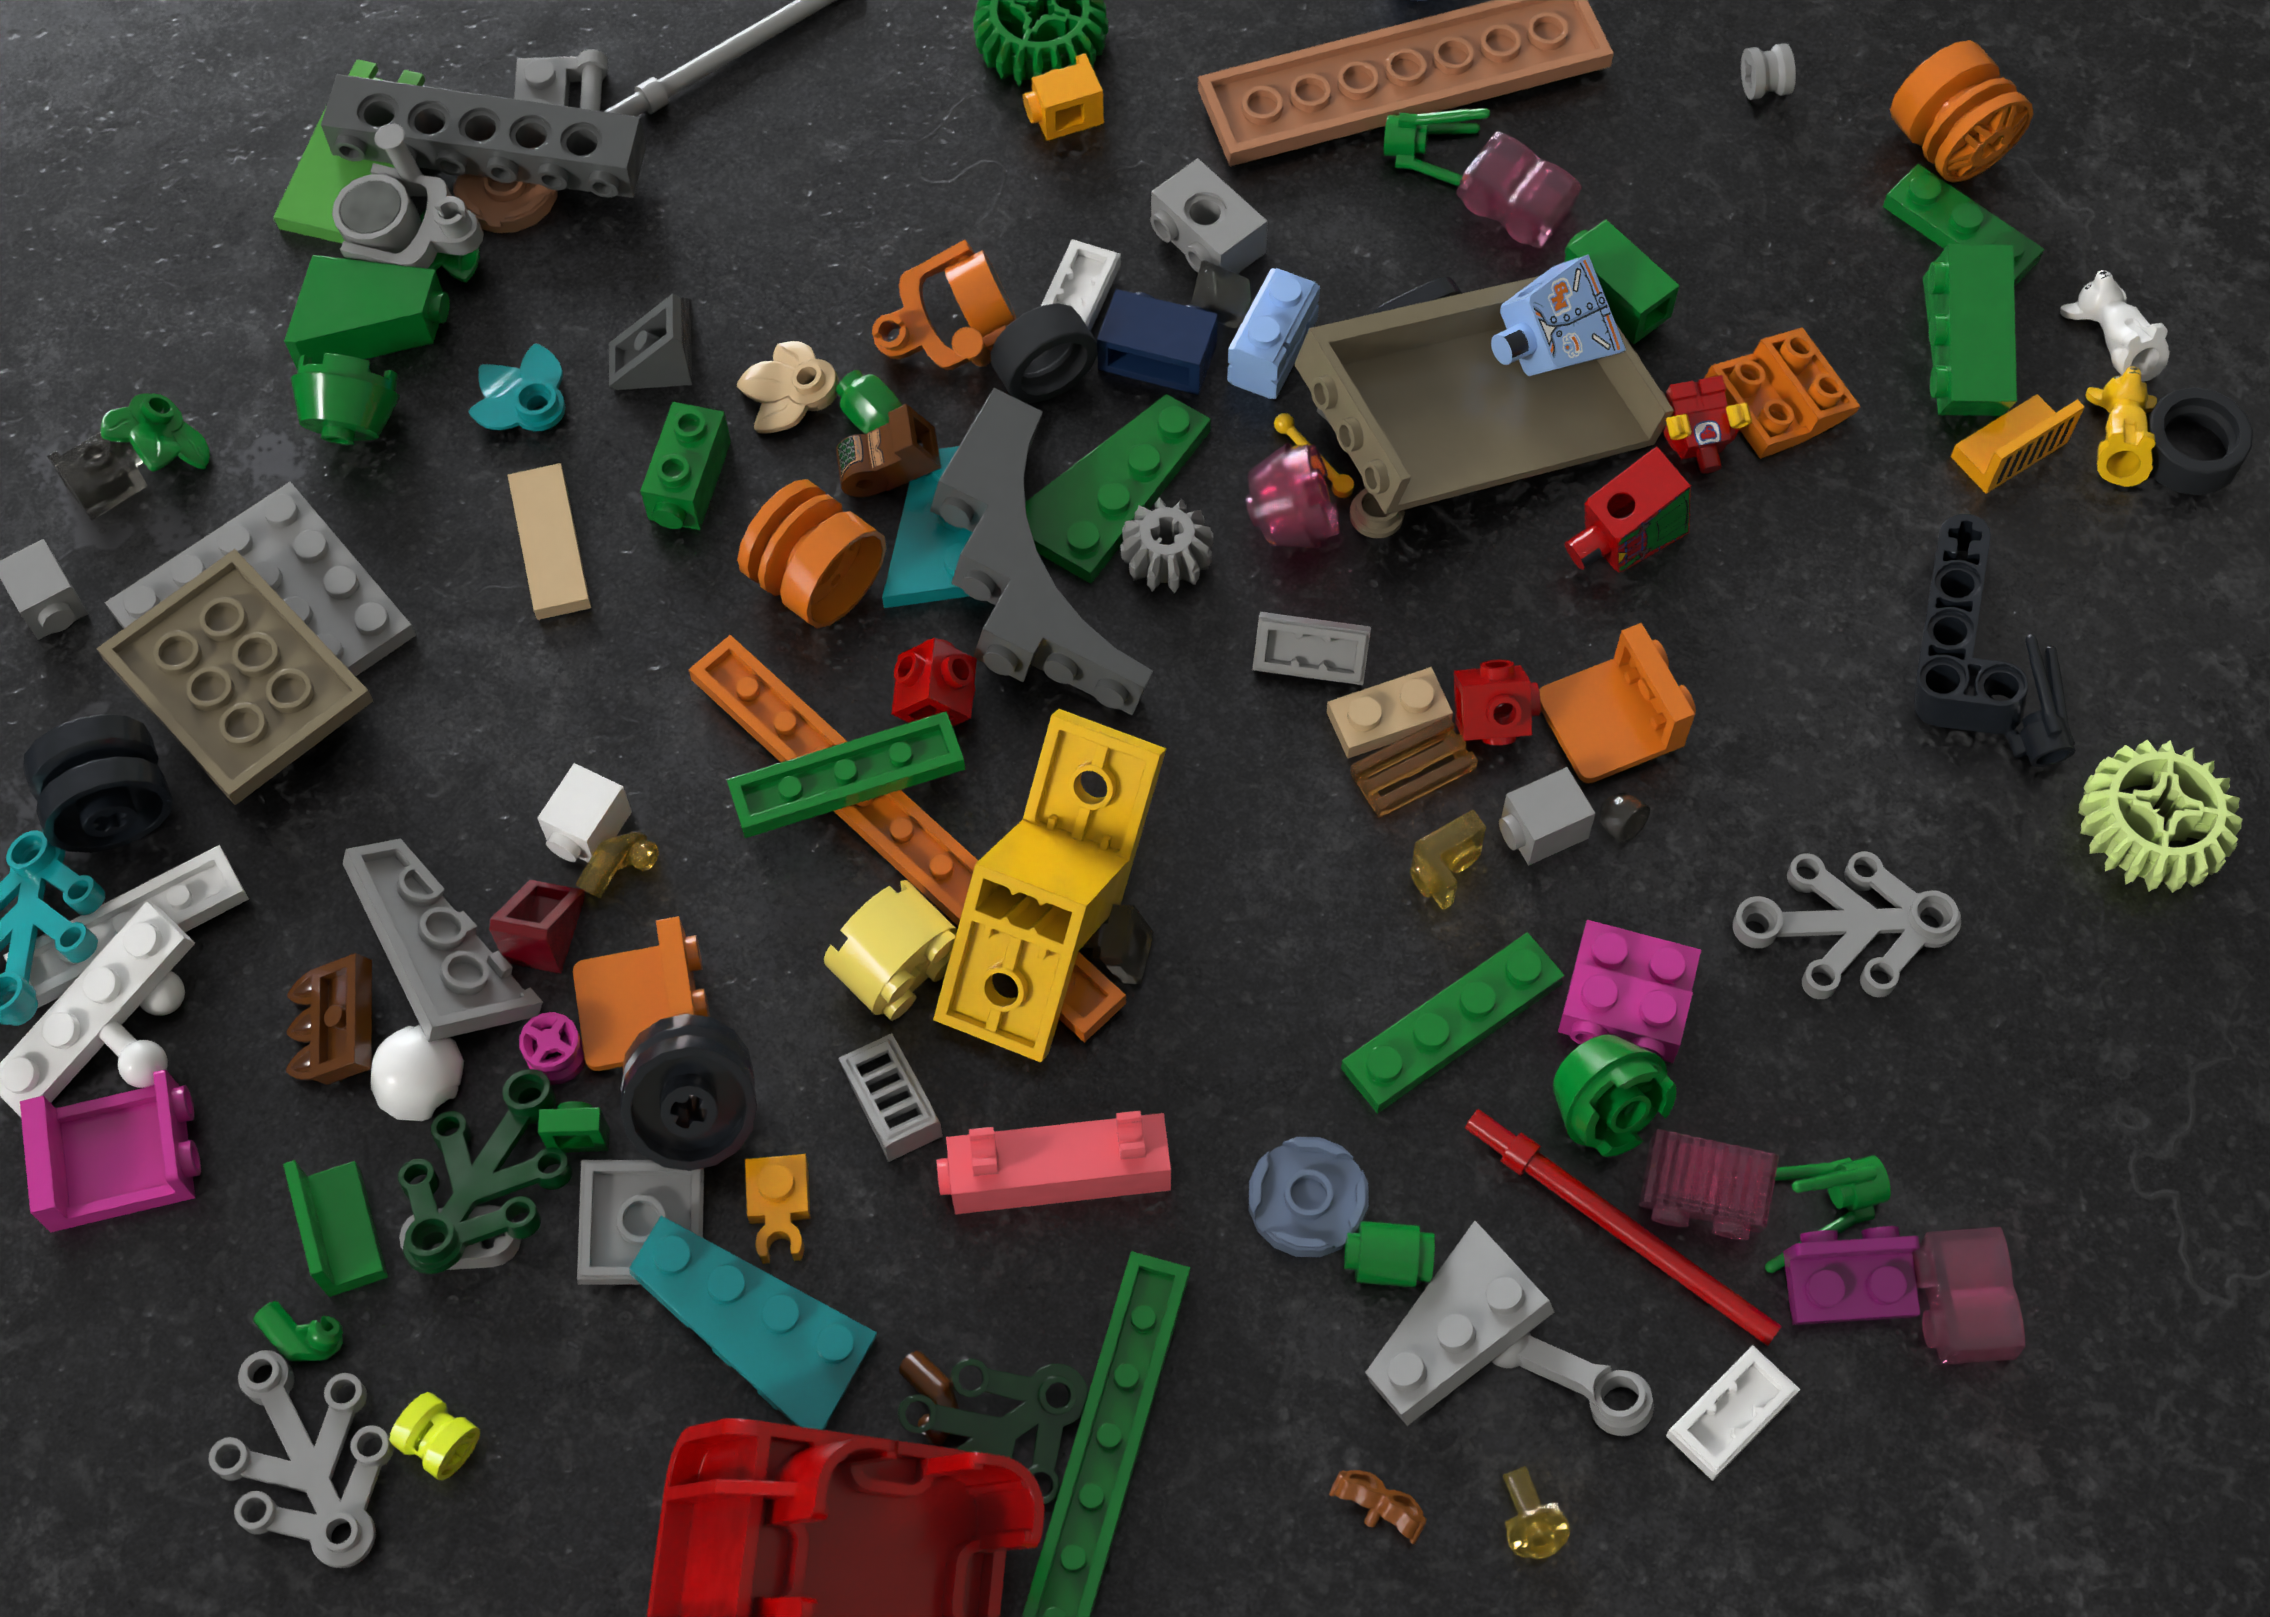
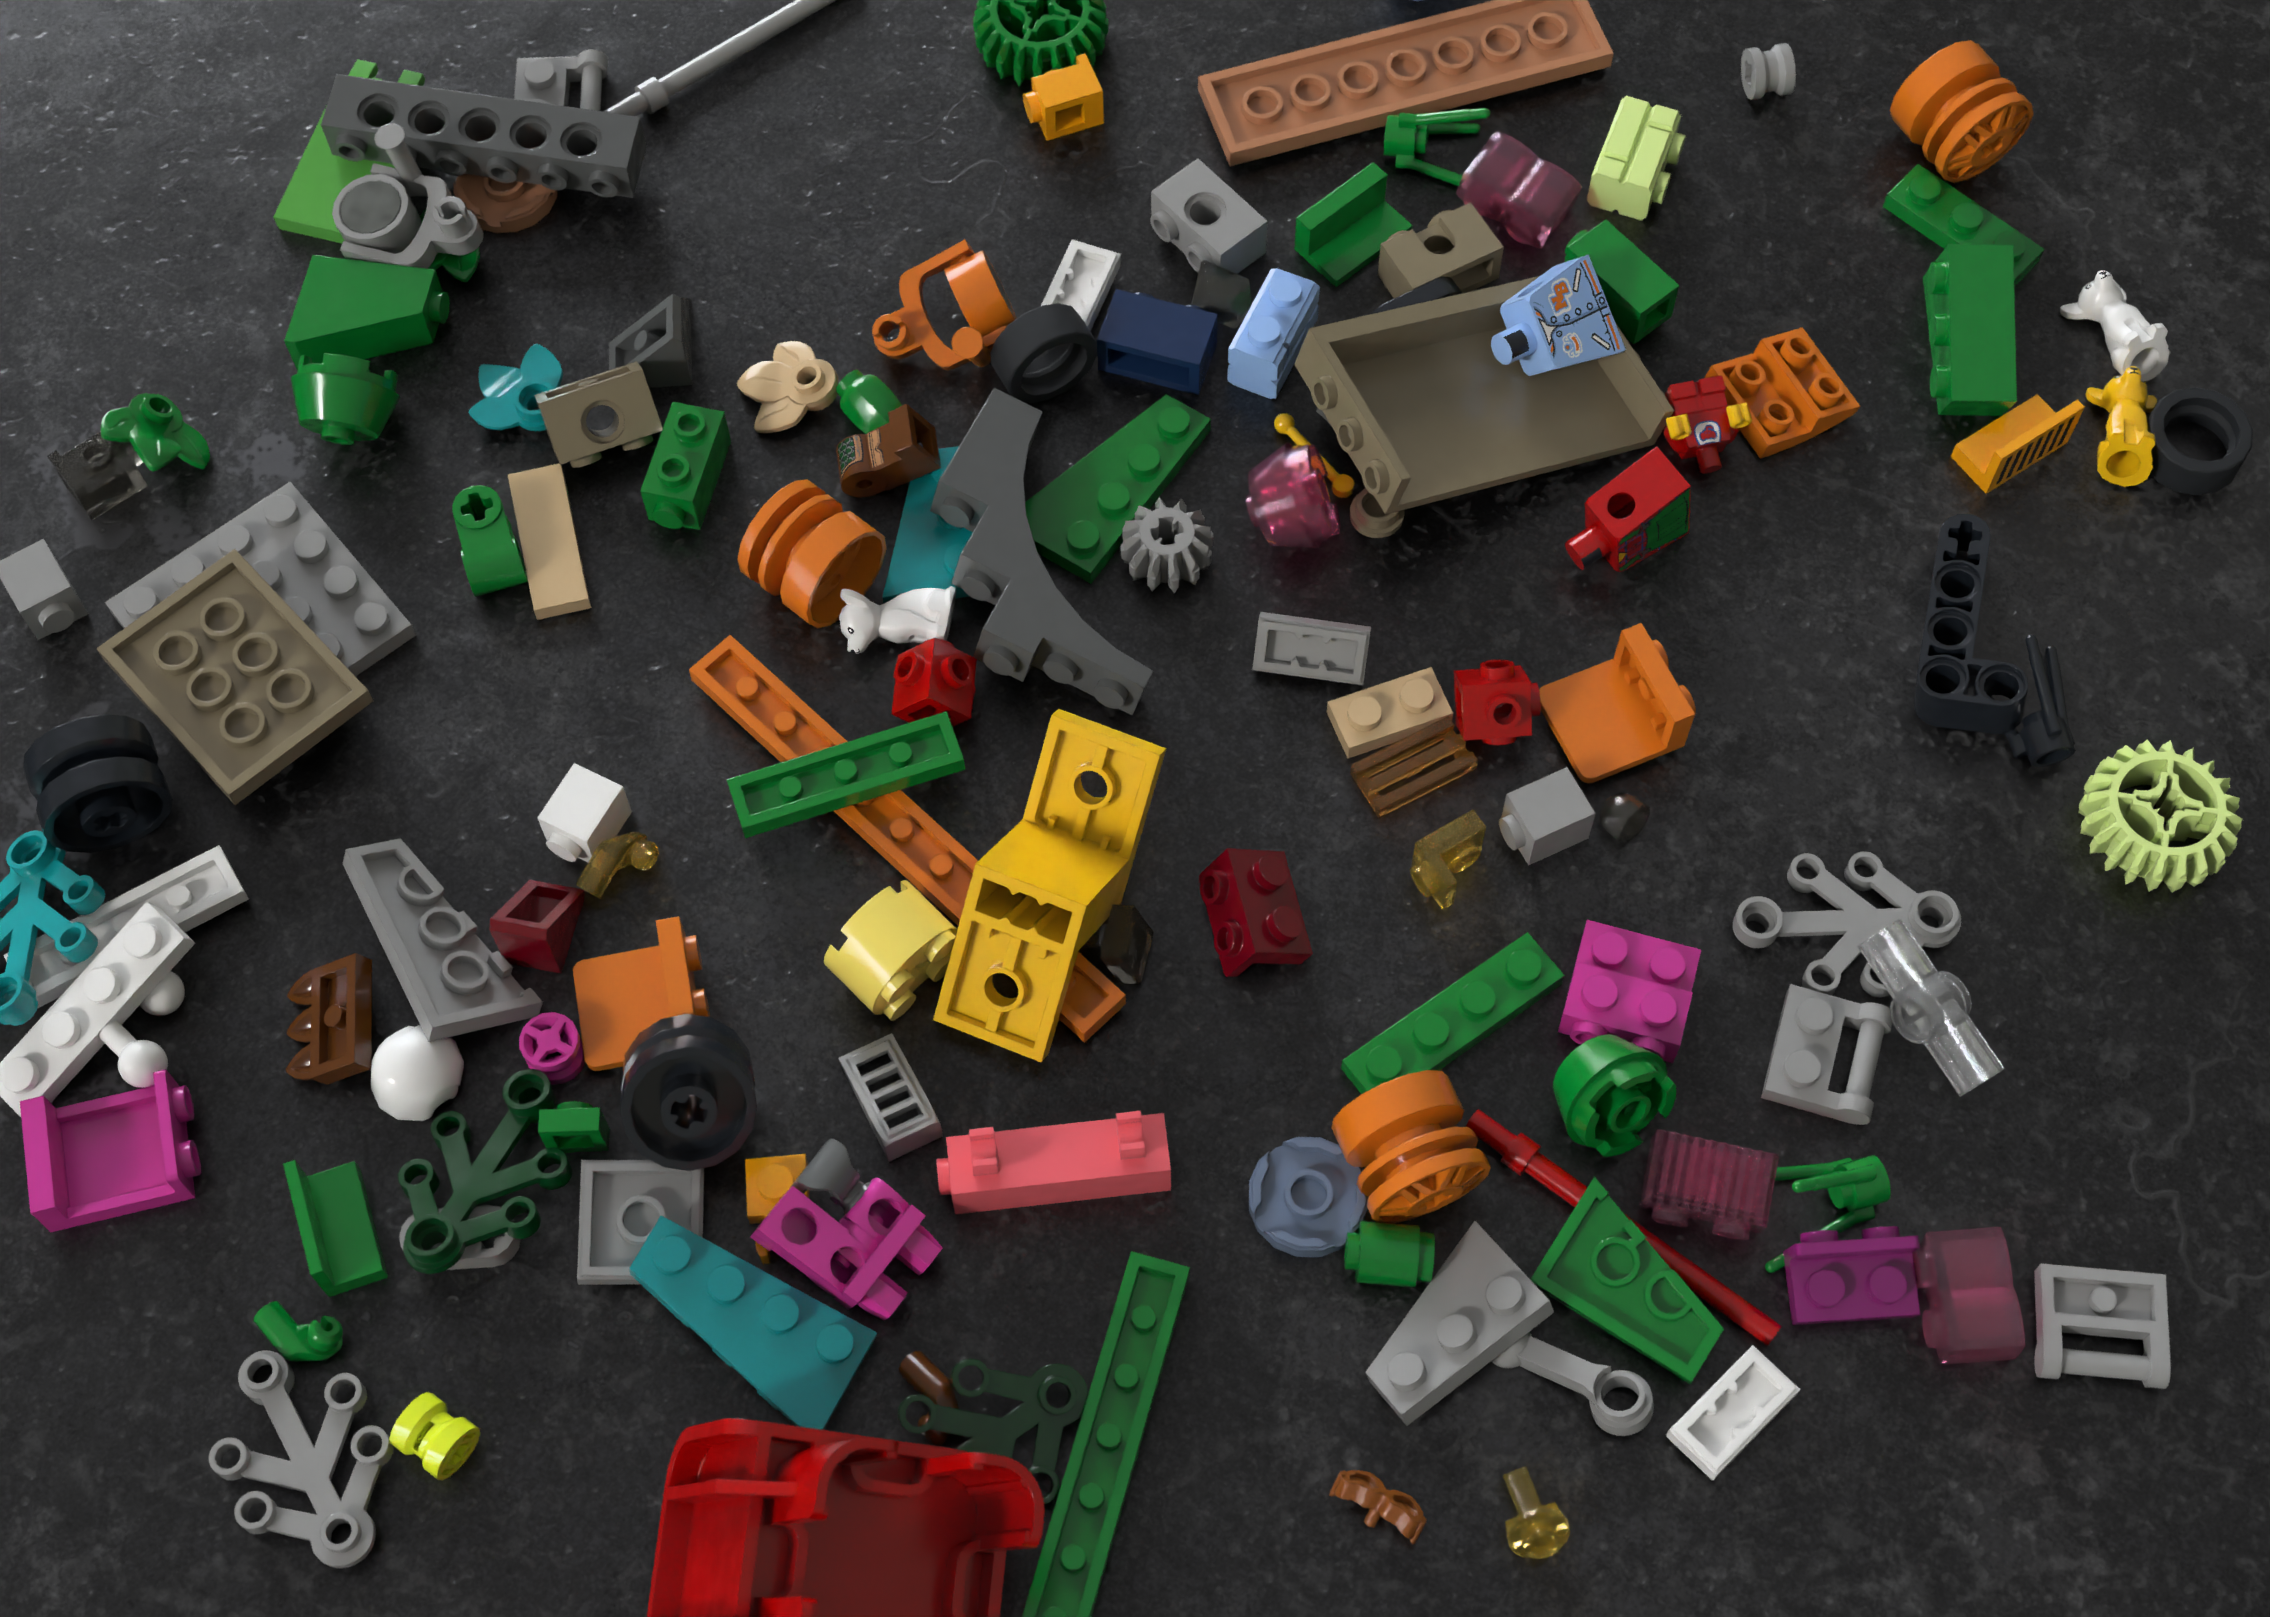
none -> green piece [452,485,528,597]
none -> dark tan brick [534,361,663,468]
none -> dark pink hips [750,1139,943,1321]
none -> white animal [839,586,956,654]
none -> dark red bracket [1199,848,1313,977]
none -> green panel [1294,162,1413,287]
none -> orange wheel [1331,1070,1491,1223]
none -> dark tan brick [1377,202,1504,298]
none -> green wing [1530,1177,1724,1385]
none -> yellowish green brick [1587,96,1686,221]
none -> light grey plate [1761,984,1894,1125]
none -> clear piece [1857,919,2005,1097]
none -> light grey plate [2034,1264,2171,1389]

